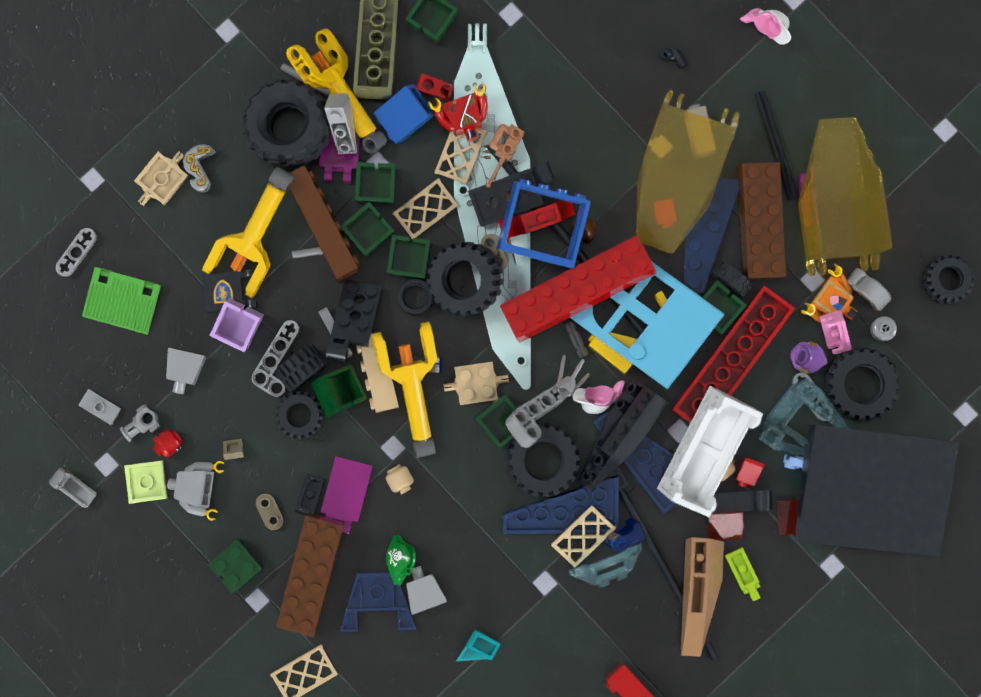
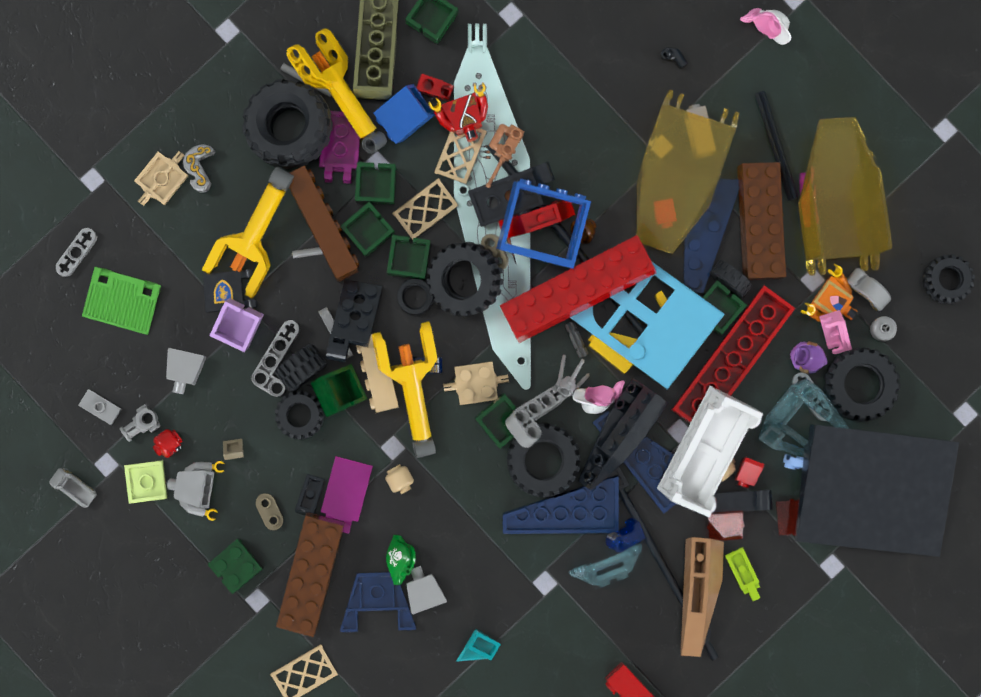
light grey slope [324,93,357,154] -> none
tan window [551,505,616,568] -> none

